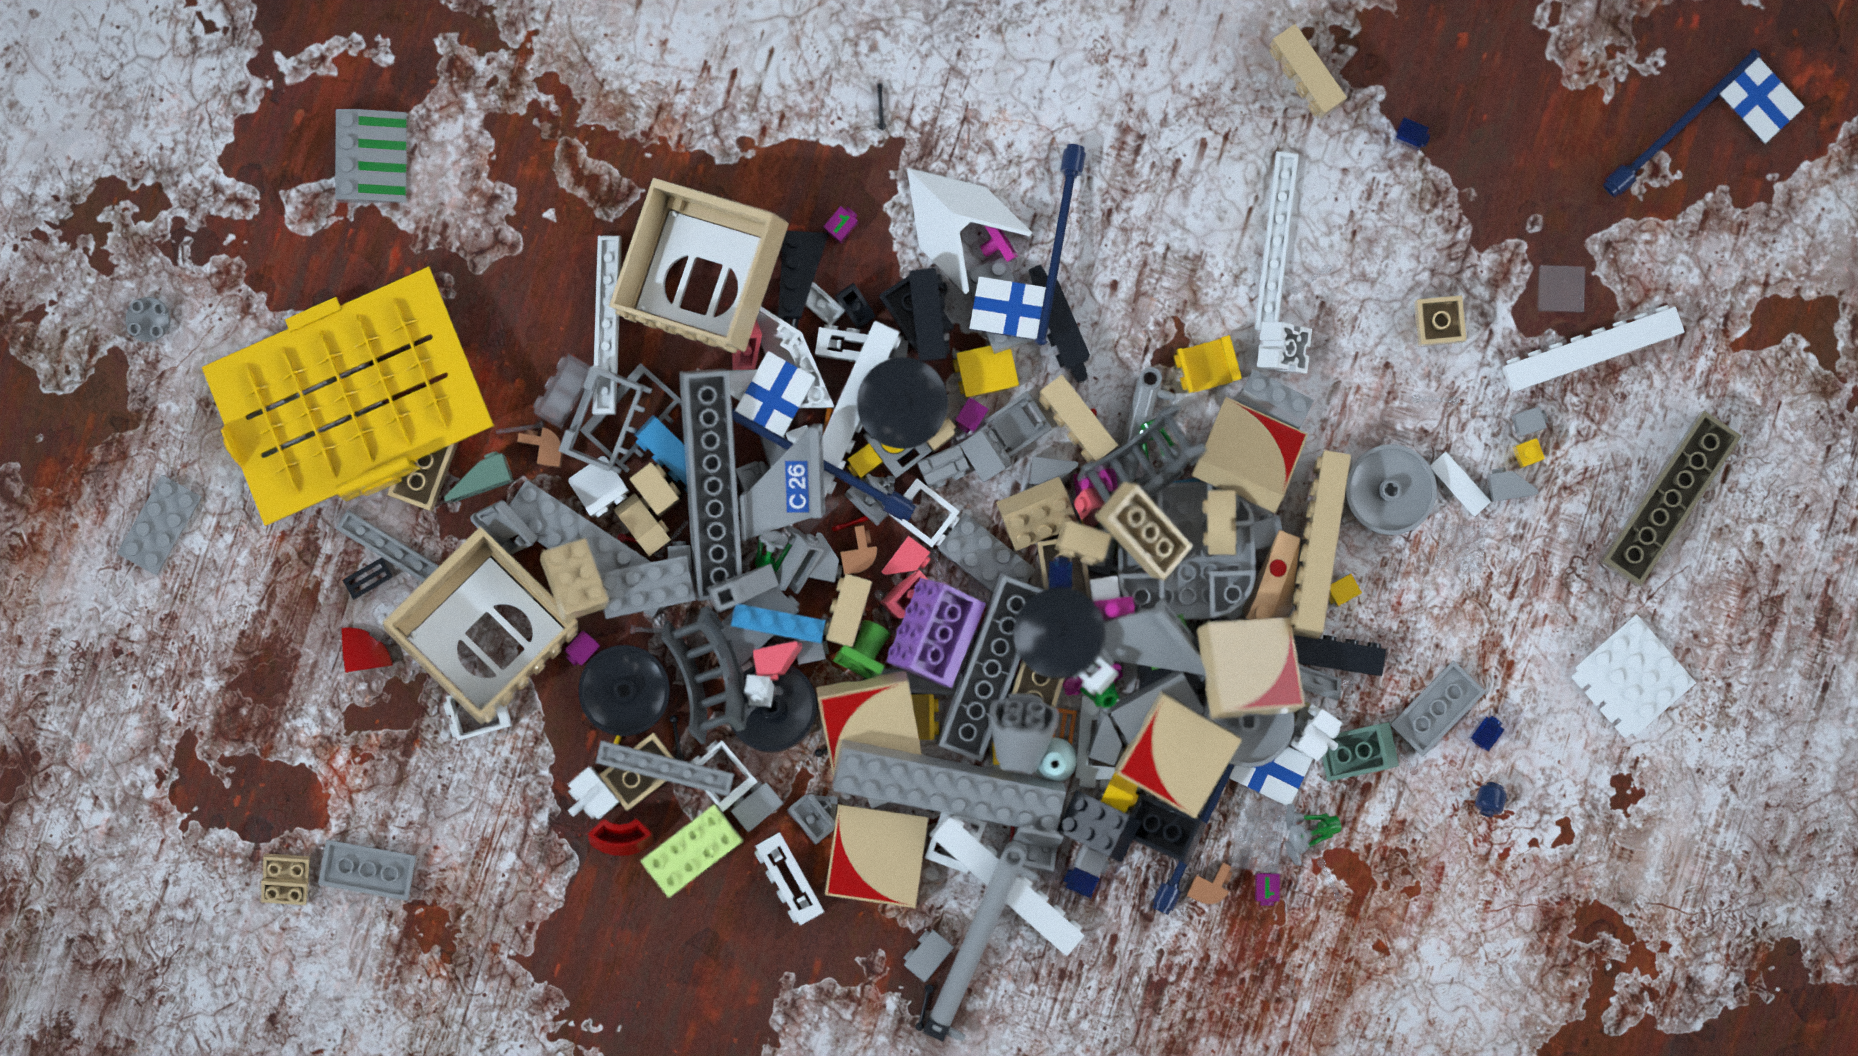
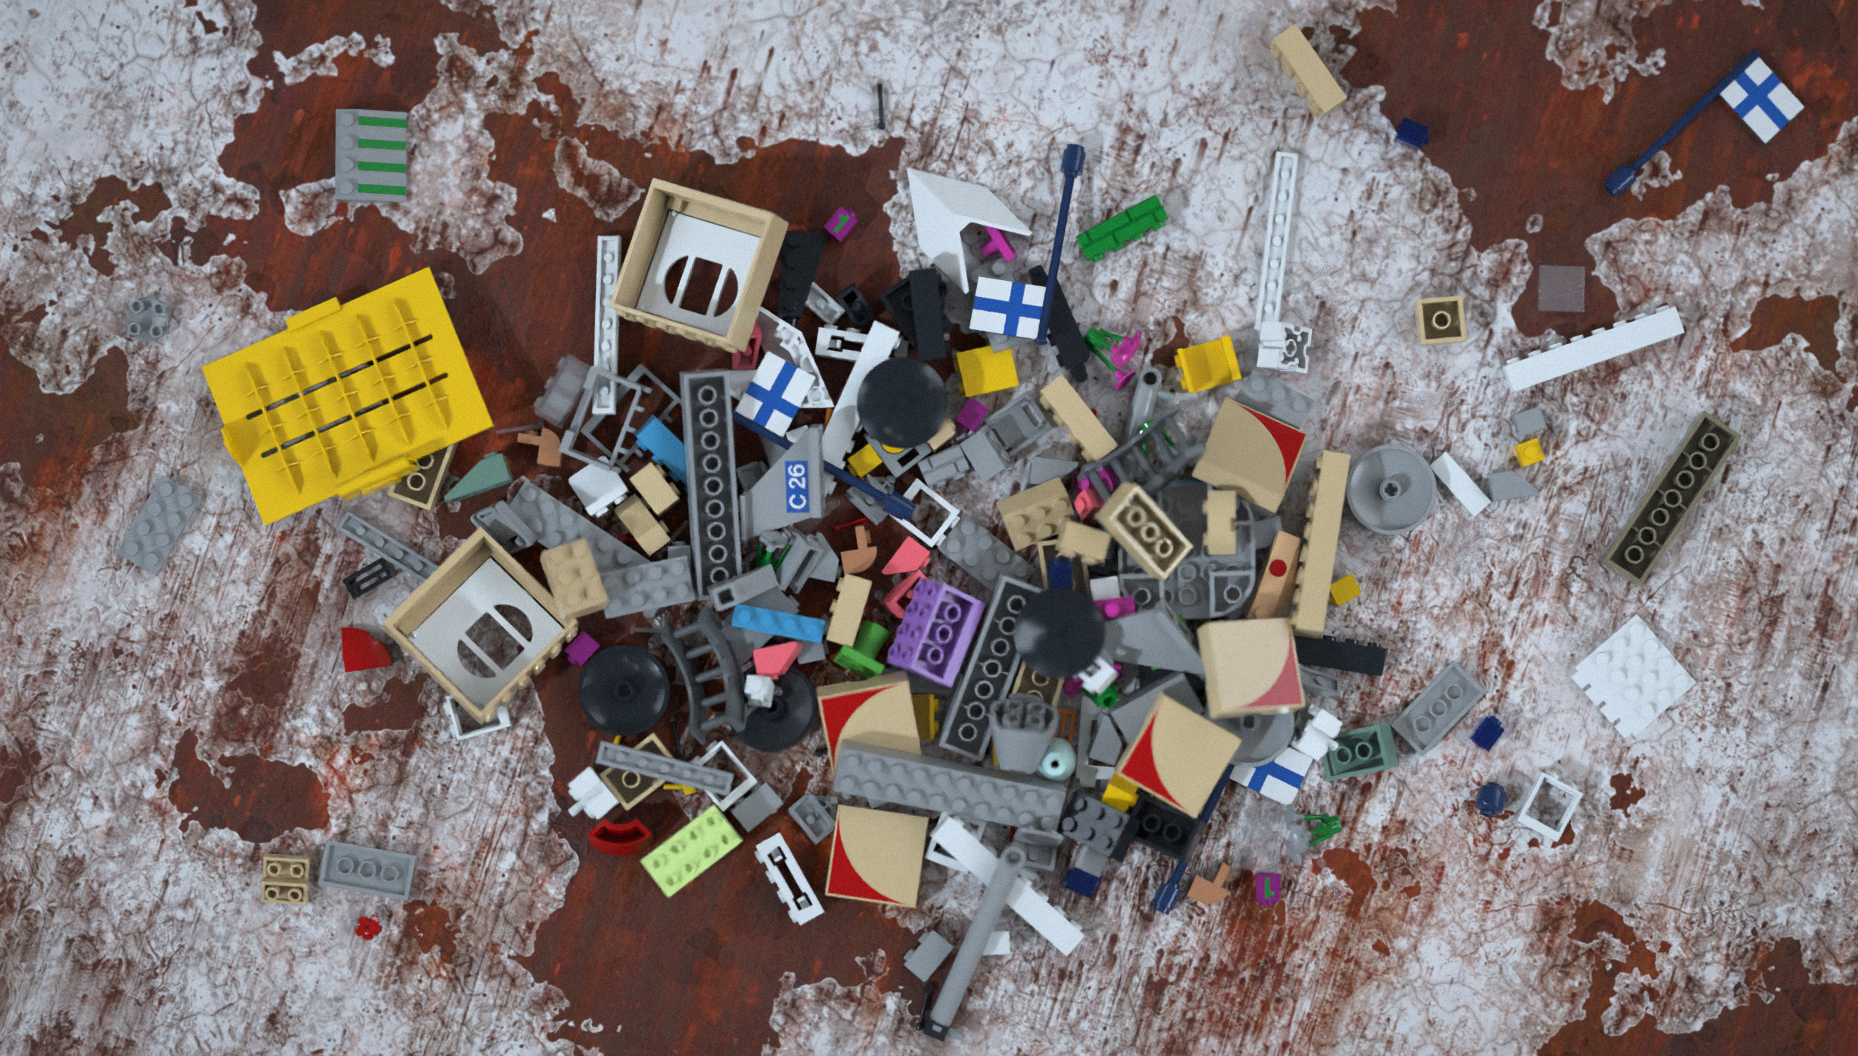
none -> red plant [354,914,382,941]
none -> yellow hand [663,783,696,795]
none -> white brick [983,930,1010,955]
none -> green brick [1075,194,1168,263]
none -> plant [1084,327,1142,391]
none -> white window [1515,770,1583,842]

